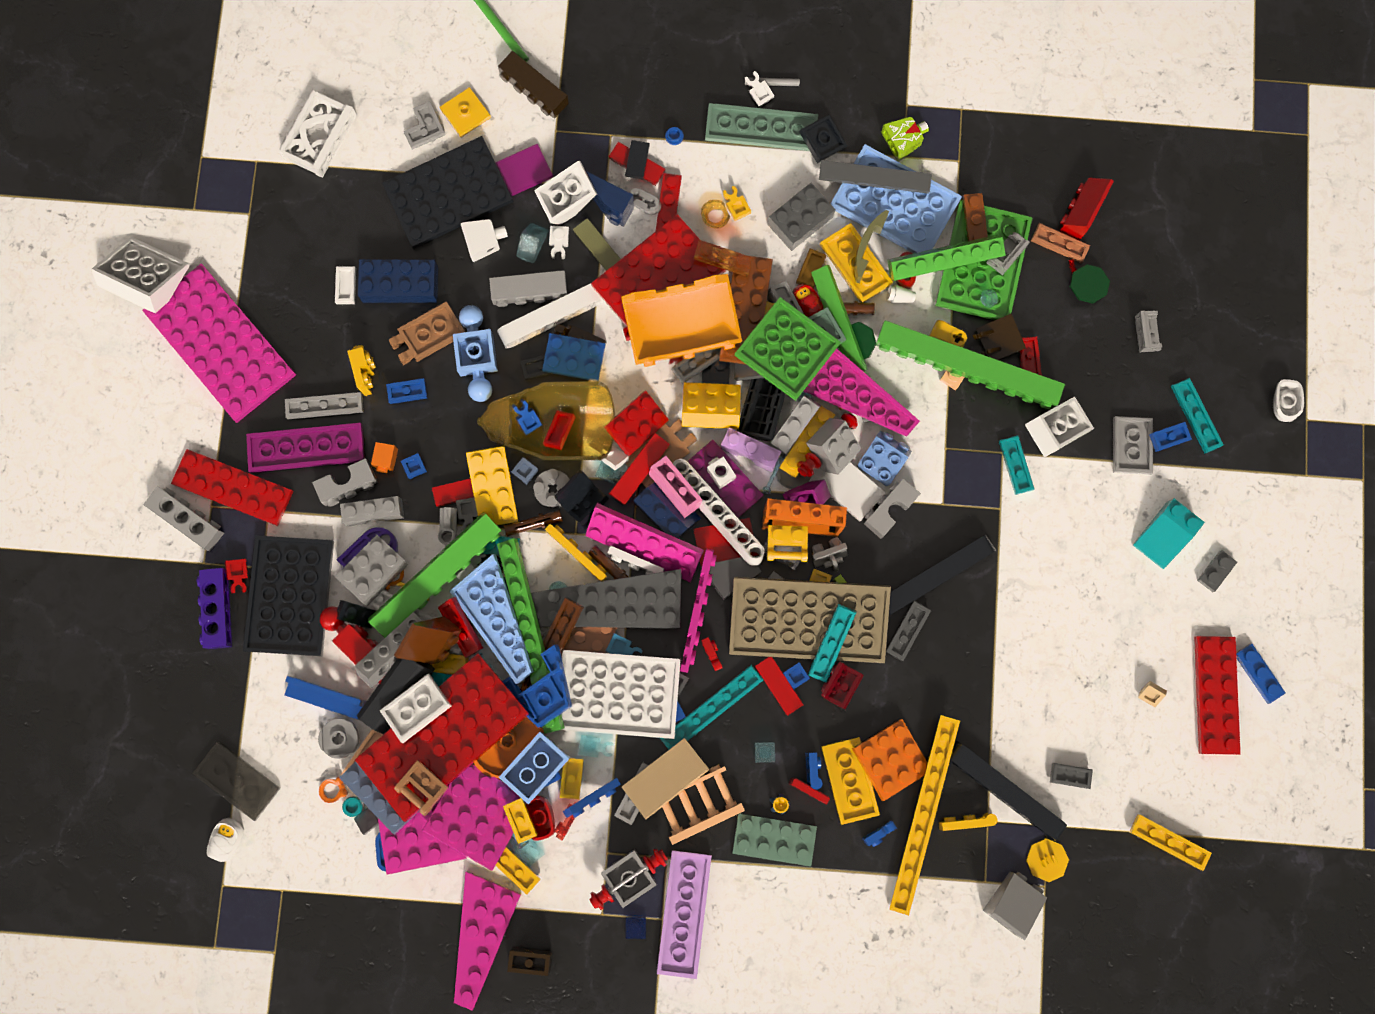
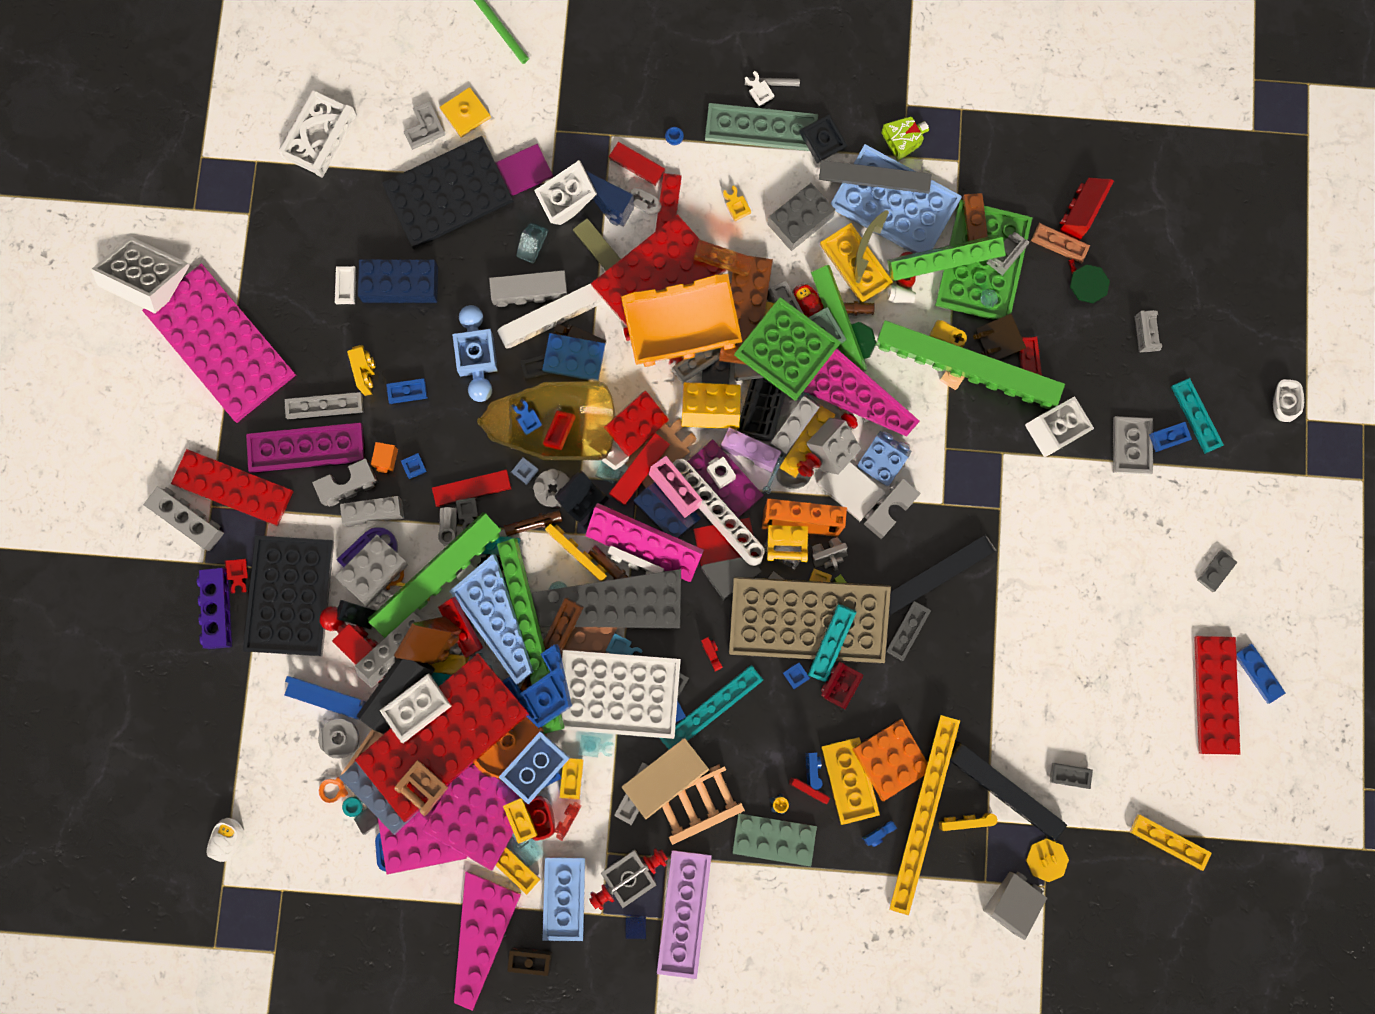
clear smoke tile [192,741,281,821] -> none
medium nougat tile [389,302,465,365] -> none
white torso [461,219,508,262] -> none
yellow plate [466,445,519,525] -> none
dark brown brick [498,51,569,119] -> none
white plate [549,226,569,259] -> none
blue plate [563,778,621,818] -> none
black tile [625,140,650,180] -> none
dark pink wing [680,548,717,673] -> none
clear yellow piece [701,200,730,229] -> none
red tile [755,657,803,716] -> none
clear light blue plate [755,742,775,763] -> none
magenta slope [783,479,831,504] -> none
pearl gold tile [796,248,827,289] -> none
teal tile [999,436,1035,495] -> none
teal slope [1133,498,1205,569] -> none
tan plate [1138,681,1167,707] -> none
none -> light blue plate [543,857,585,941]

